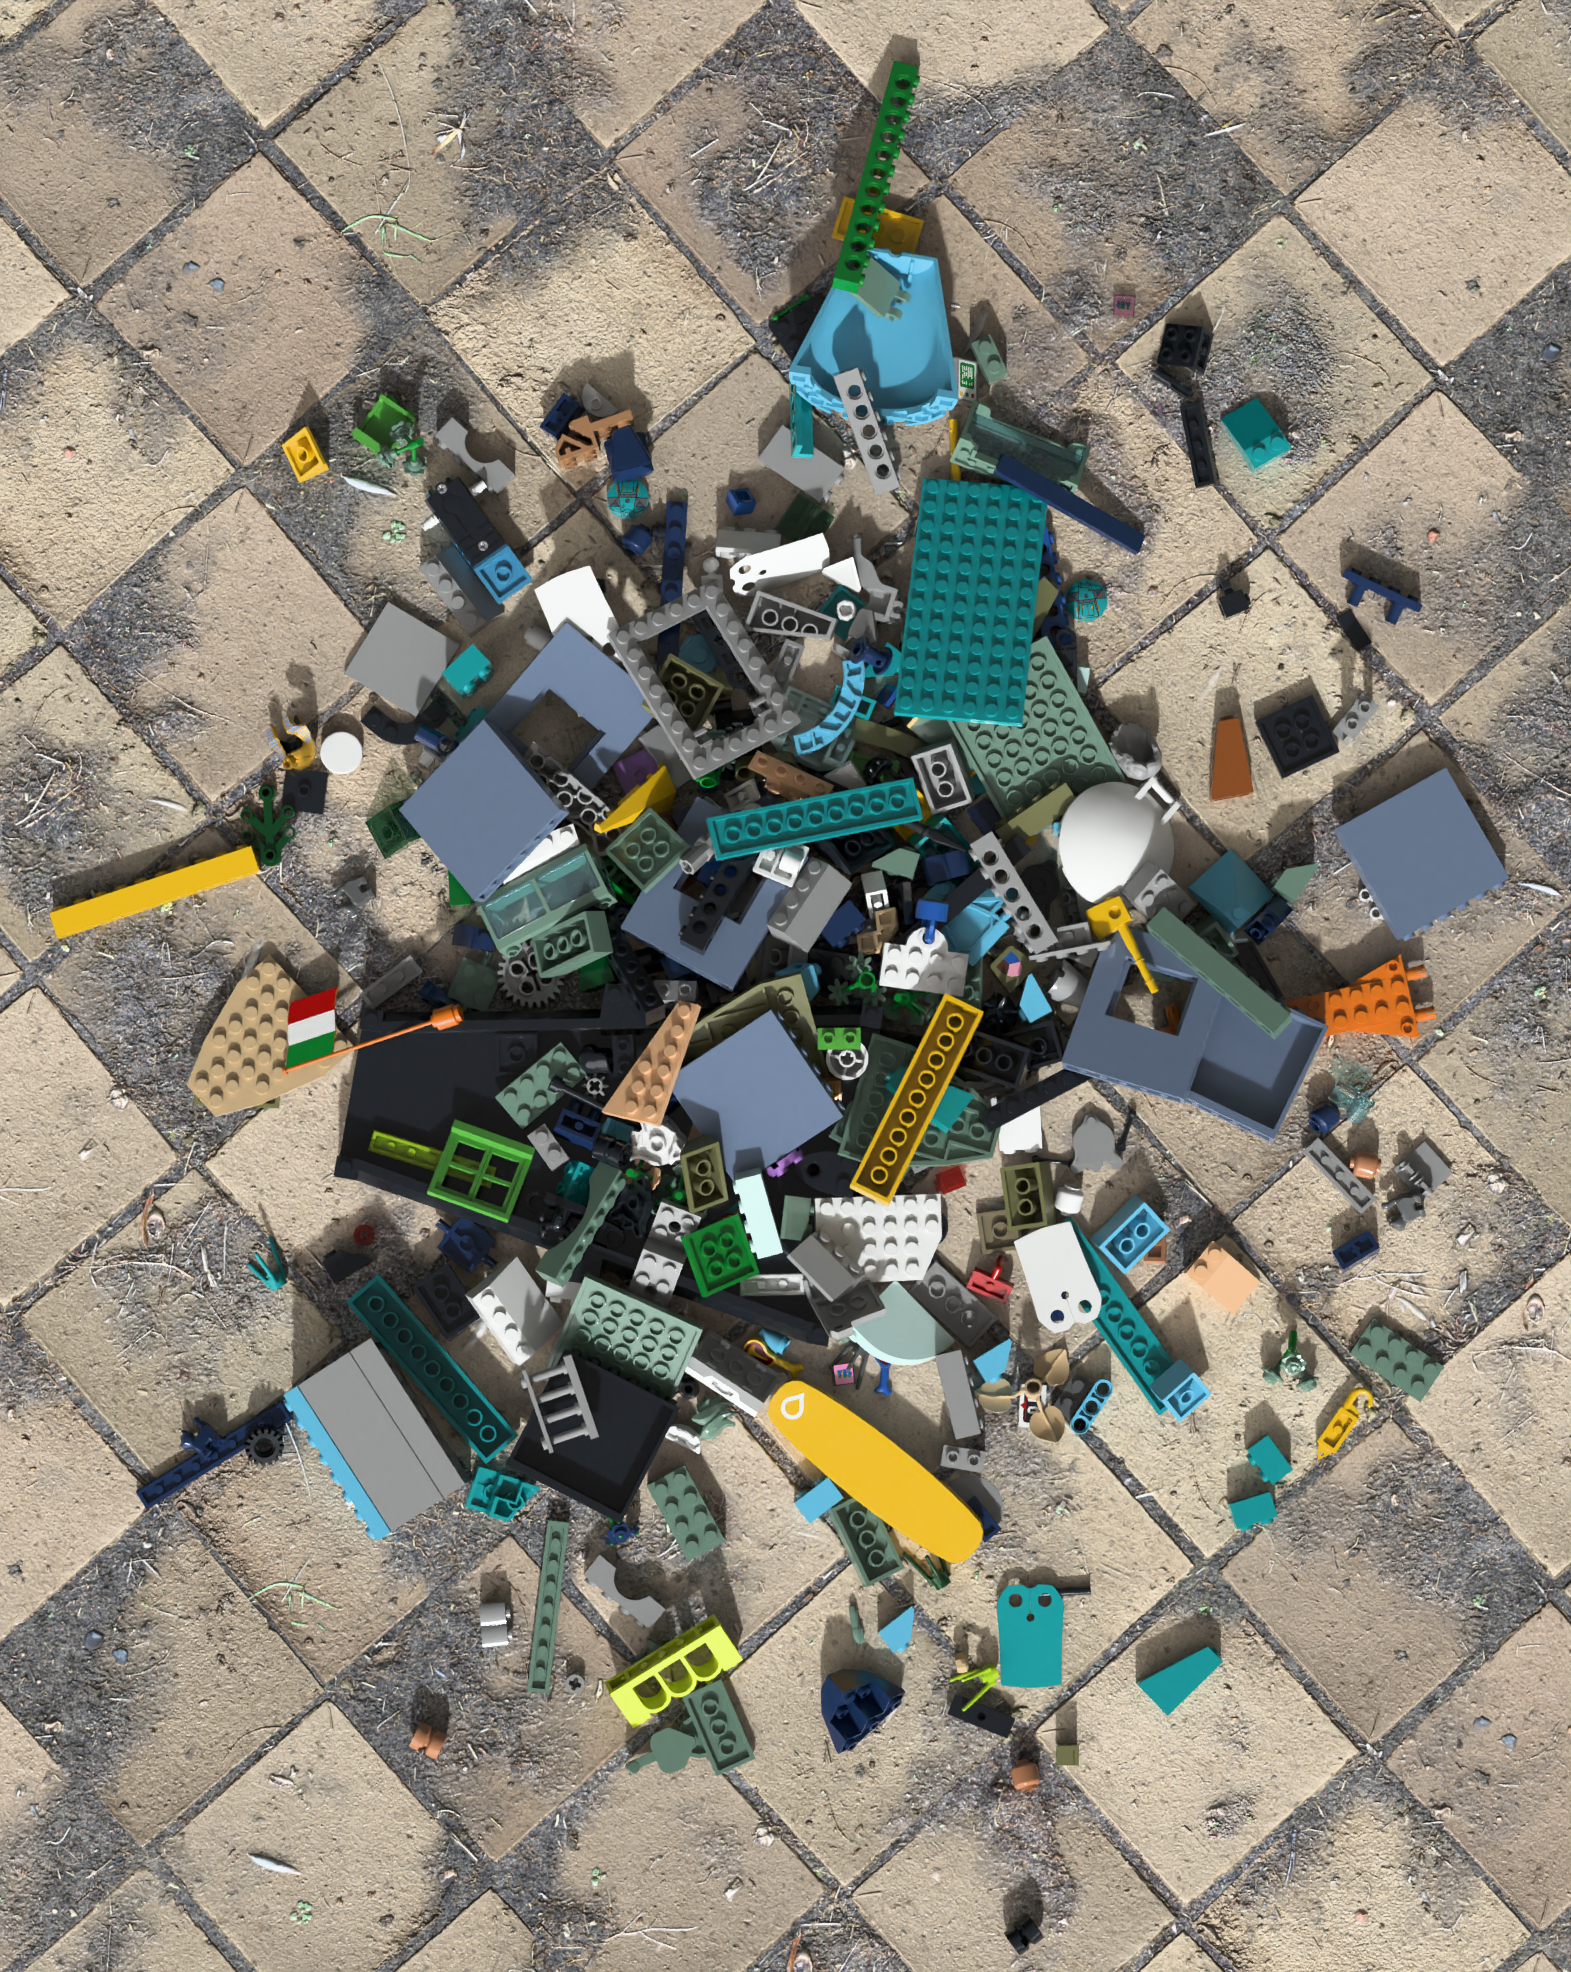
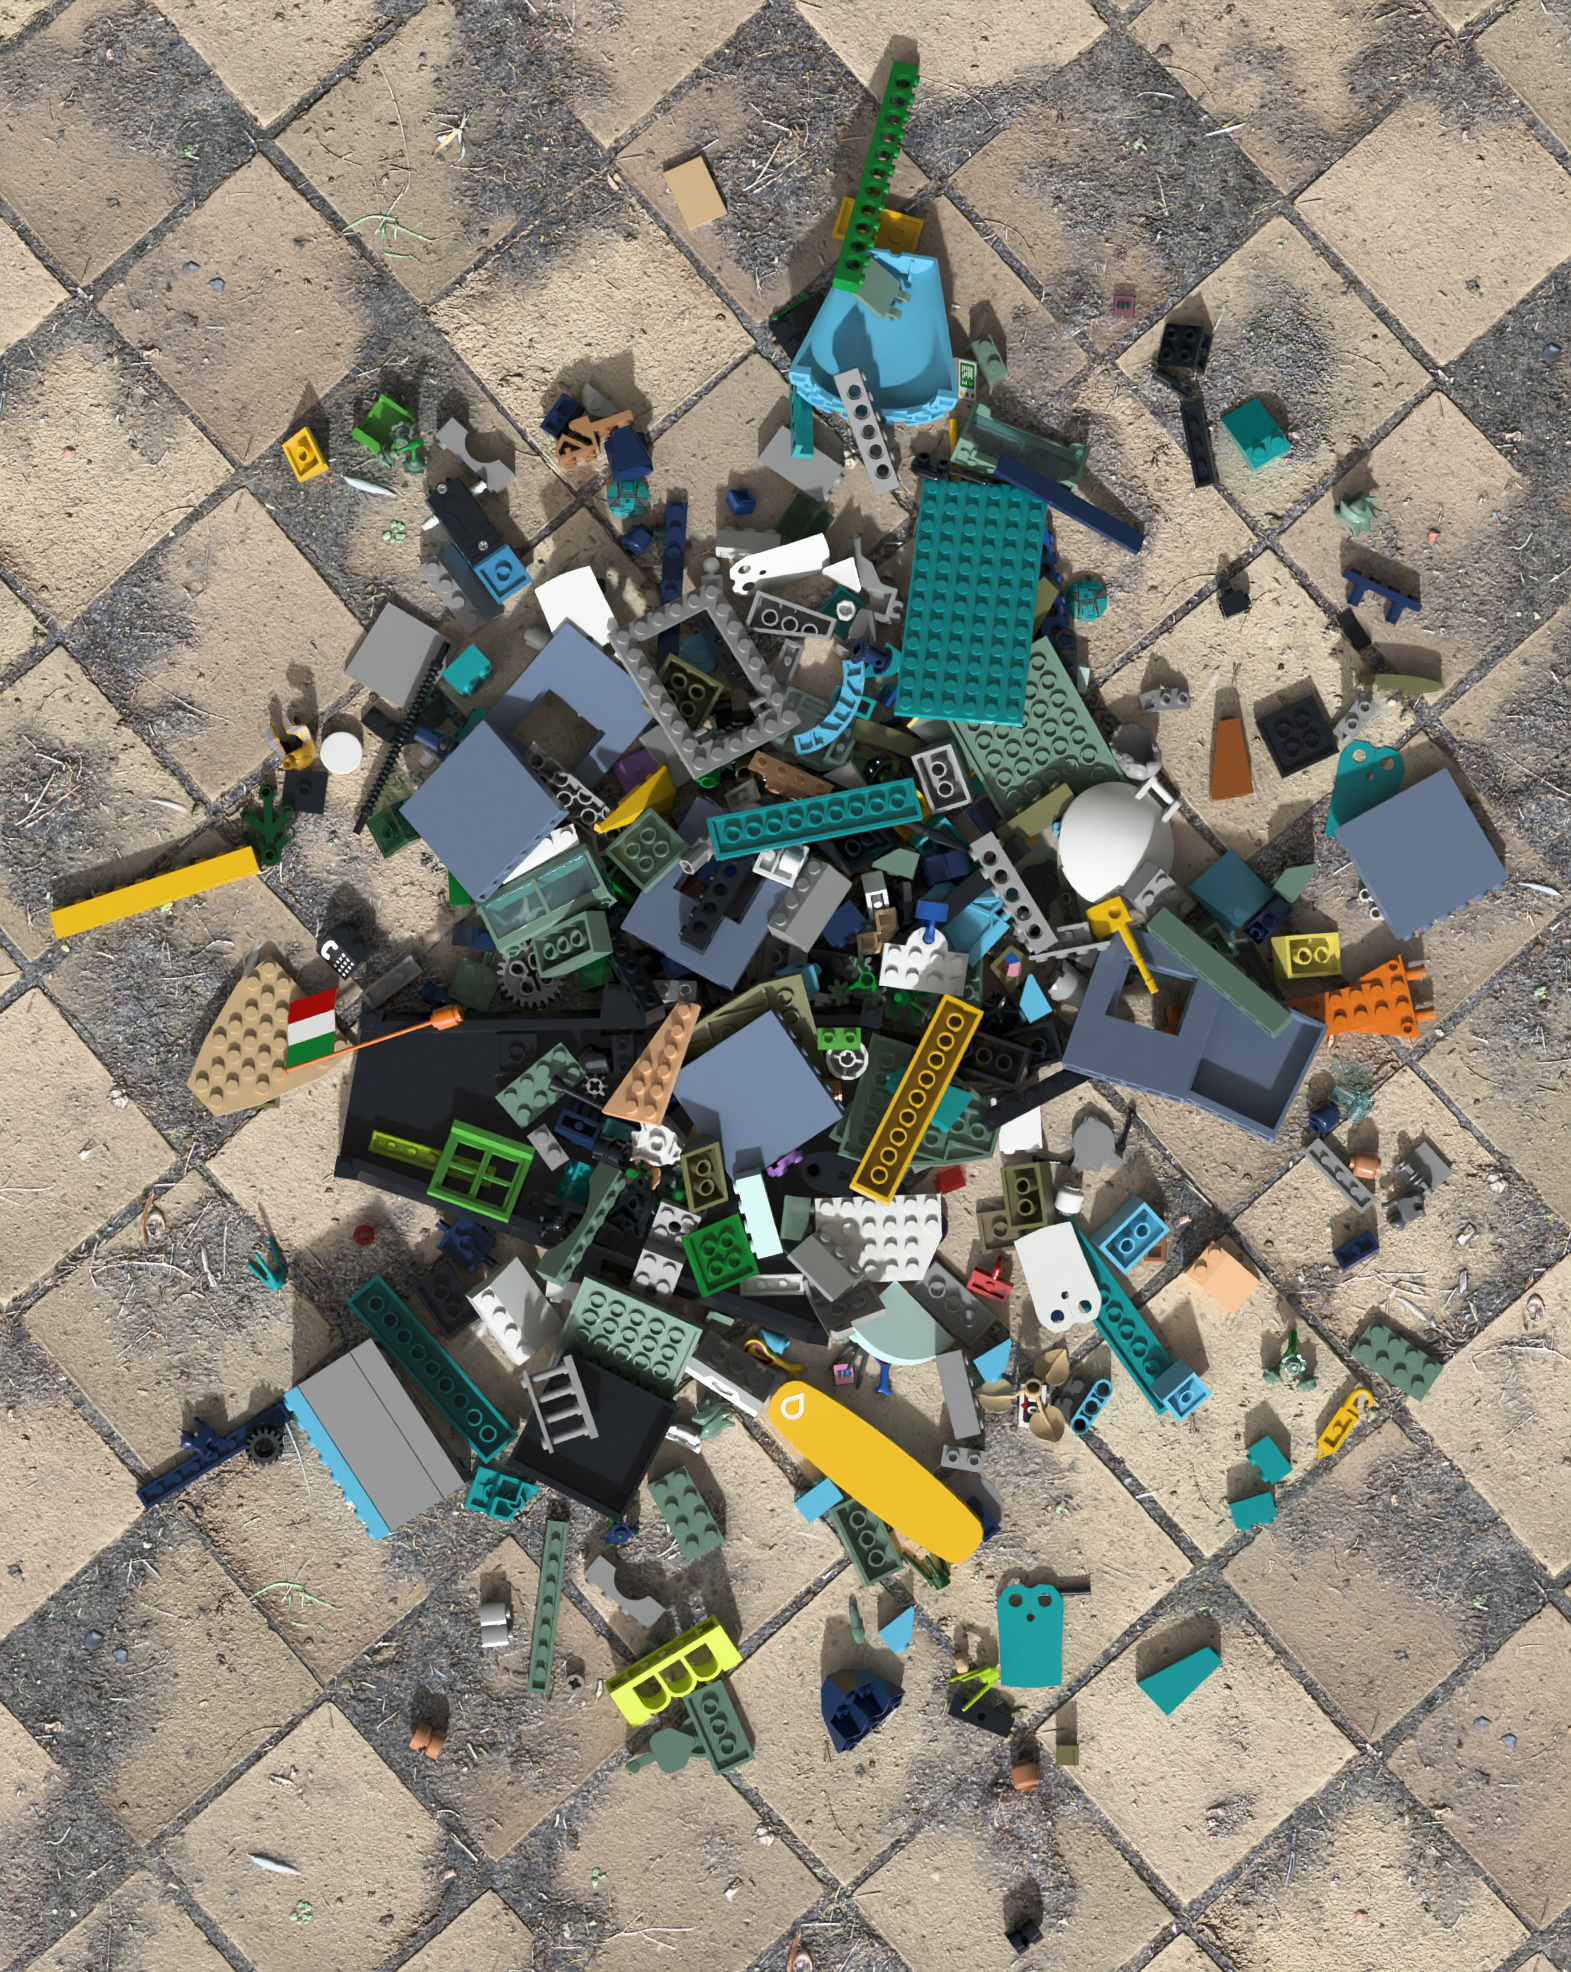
black slope [322,1250,373,1284] -> none
dark grey animal [330,875,376,918] -> none
black cone [679,1378,700,1400] -> none
none -> black slope [316,920,376,981]
none -> black hose [352,641,451,835]
none -> tan tile [663,156,727,231]
none -> sand green tile [702,1307,735,1326]
none -> white tile [812,992,830,1007]
none -> black piece [911,452,988,486]
none -> light grey bracket [1140,688,1191,715]
none -> light yellow slope [1271,932,1342,980]
none -> teal piece [1324,741,1405,839]
none -> sand green hair [1334,491,1382,537]
none -> olive slope [1355,674,1445,697]

